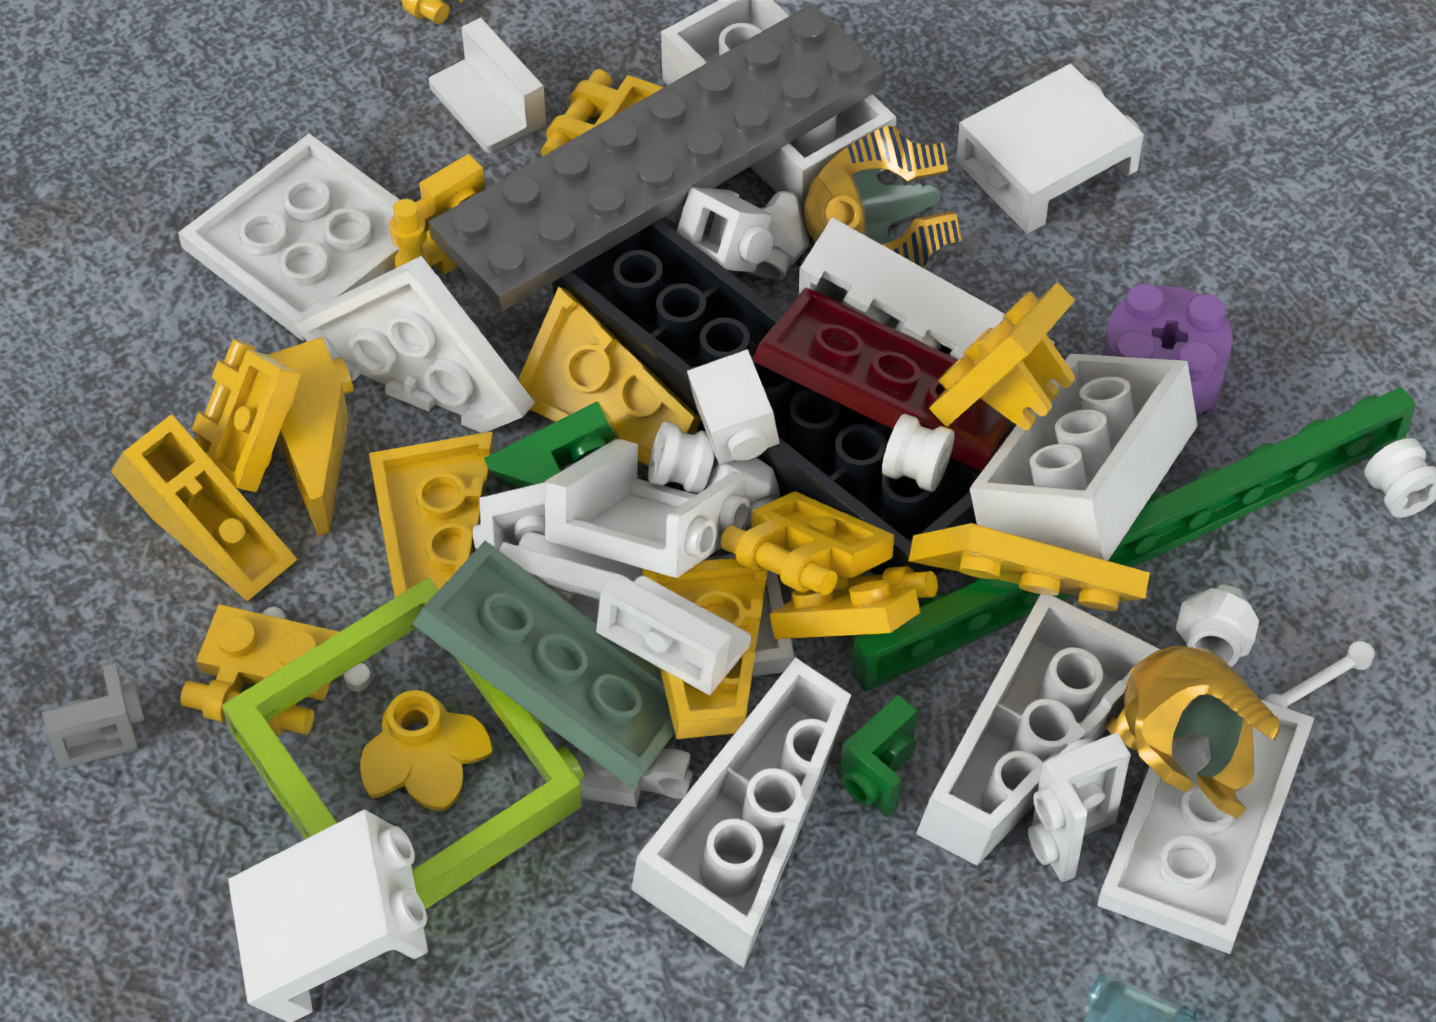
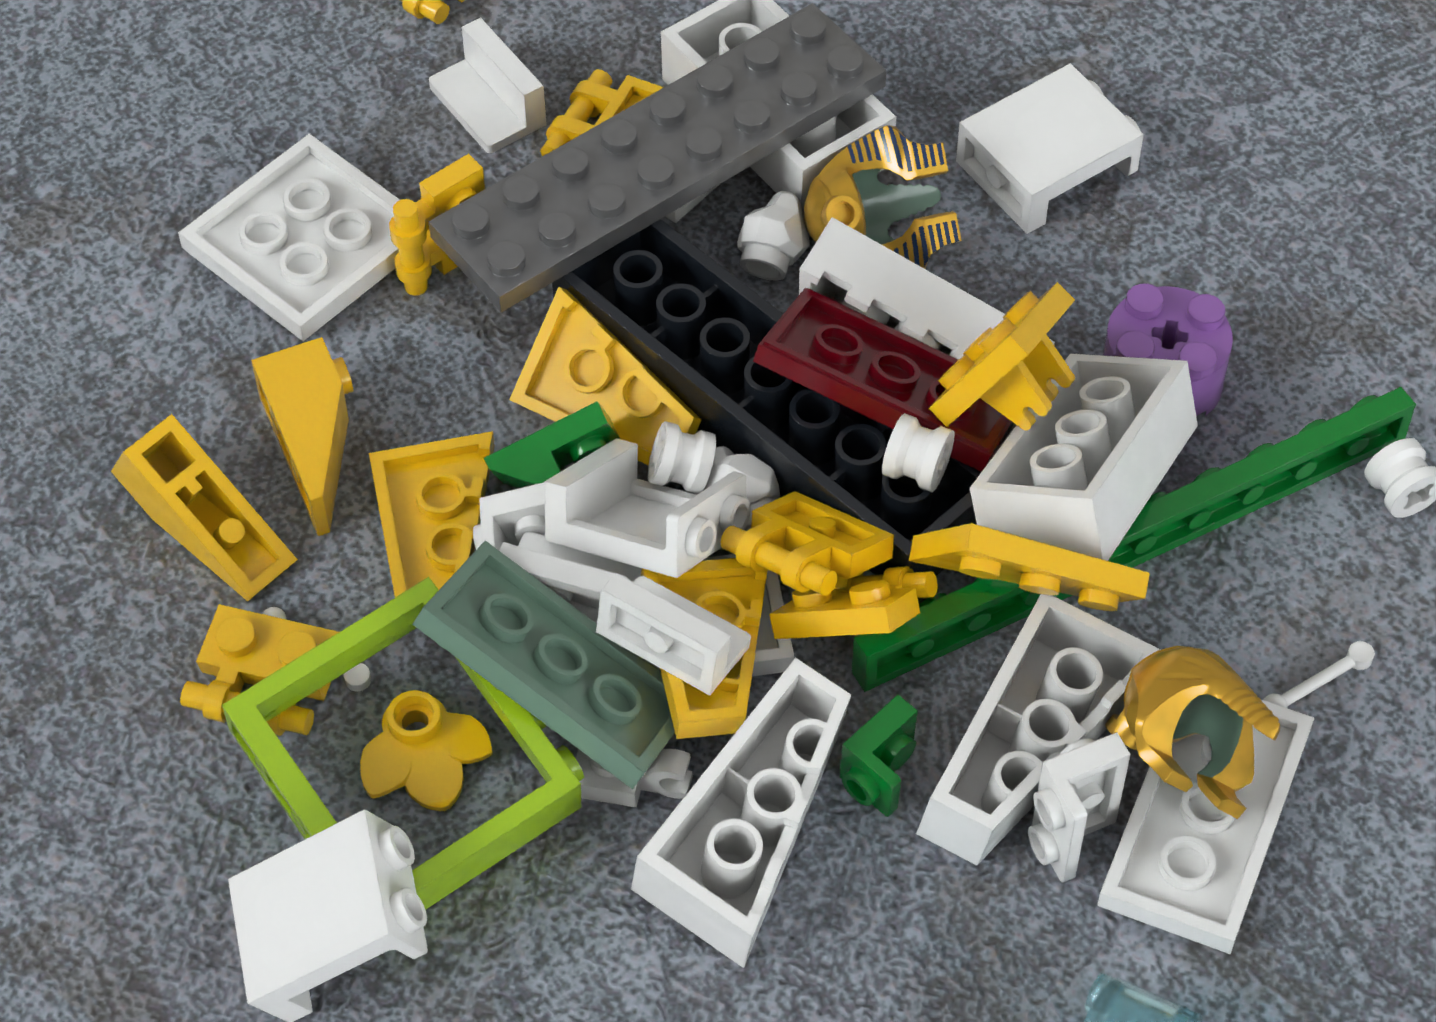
light grey bracket [42,662,145,770] -> none
yellow plate [192,338,301,492] -> none
white plate [294,256,535,433] -> none
white brick [677,187,773,272] -> none
white brick [687,349,780,465] -> none
white rock [1176,585,1259,667] -> none

